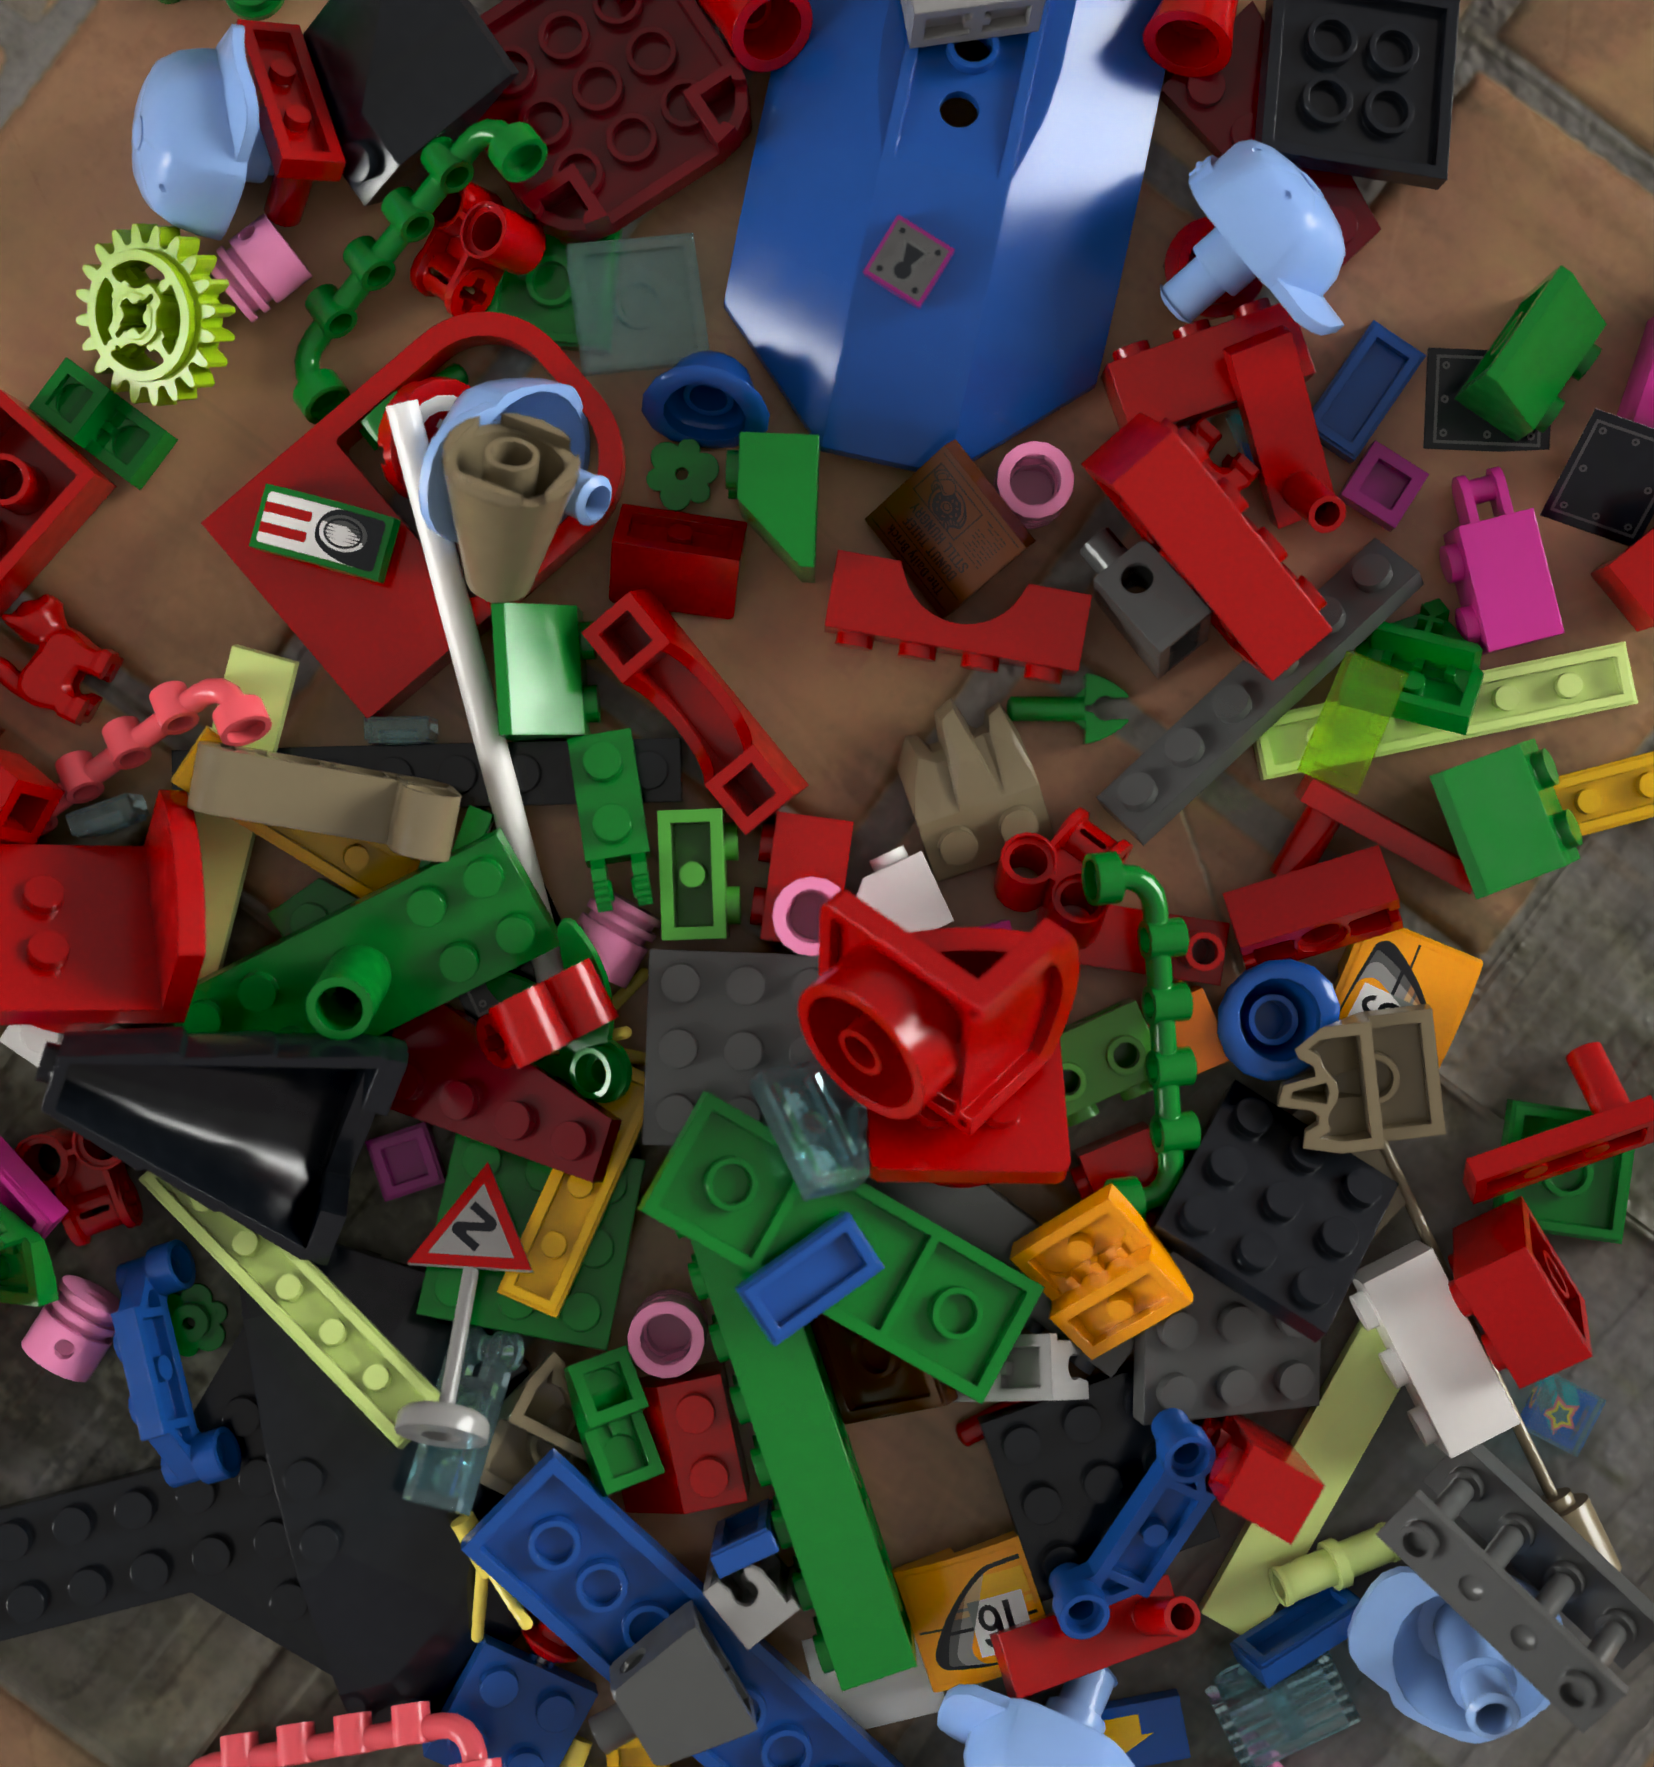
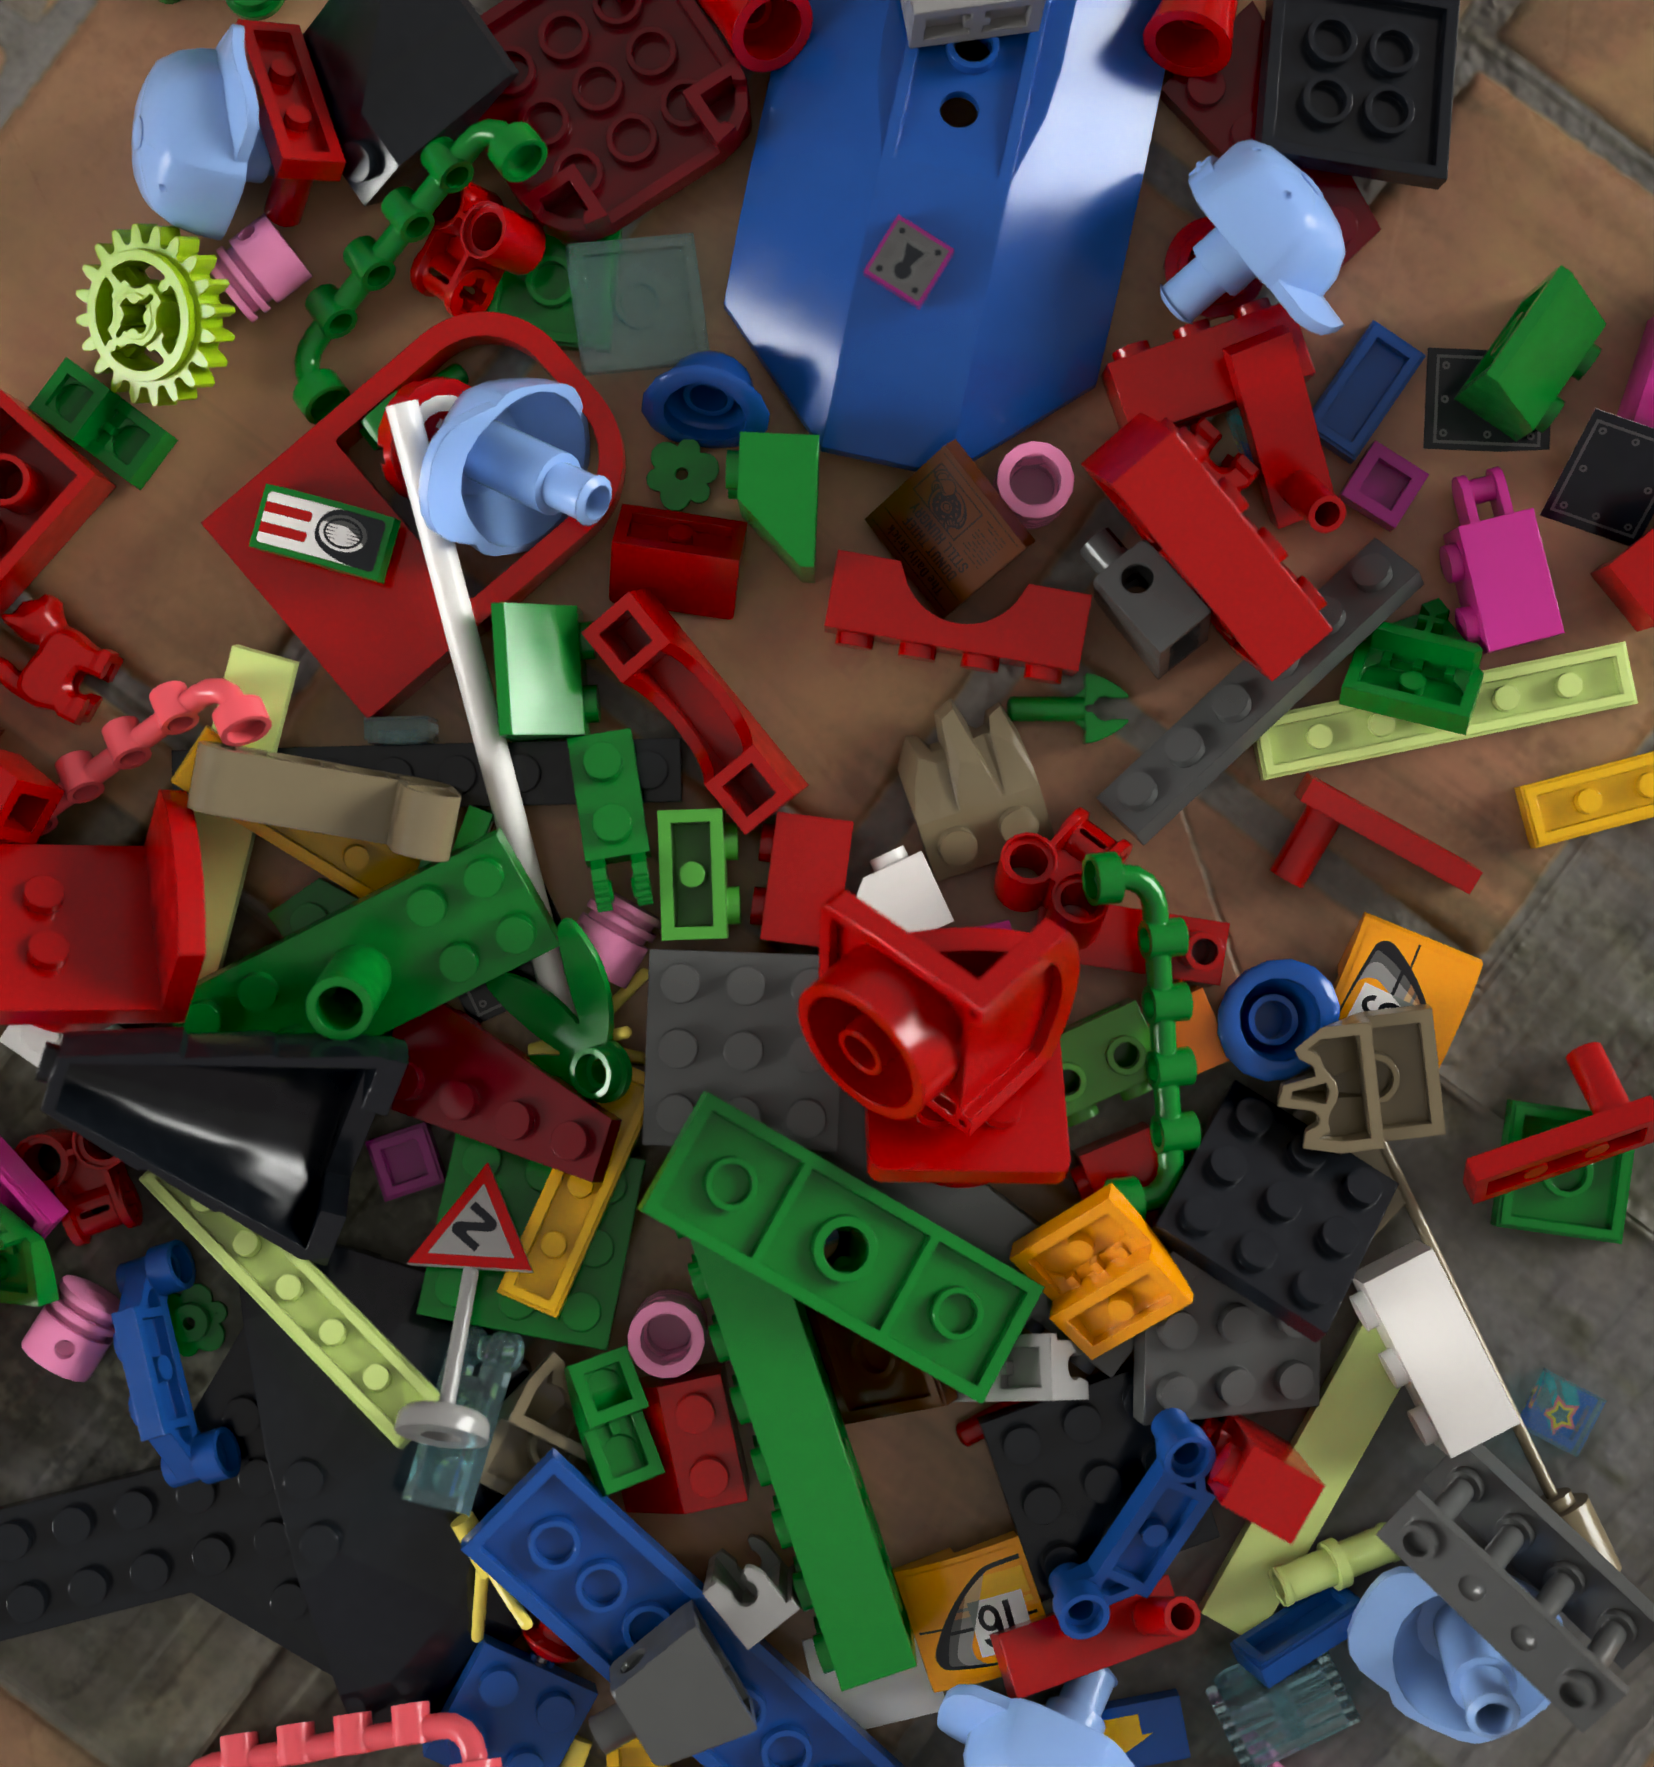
clear light blue tile [65,793,150,839] -> none
dark tan cone [442,413,581,603] -> none
red piece [476,958,619,1069] -> none
blue tile [710,1498,780,1579] -> none
blue tile [734,1211,885,1346] -> none
clear light blue wing [749,1060,870,1201] -> none
bright pink piece [772,876,841,956] -> none
red piece [1222,845,1404,970] -> none
clear neon green tile [1297,650,1410,795] -> none
green slope [1429,738,1583,900] -> none
red brick [1448,1196,1593,1389] -> none

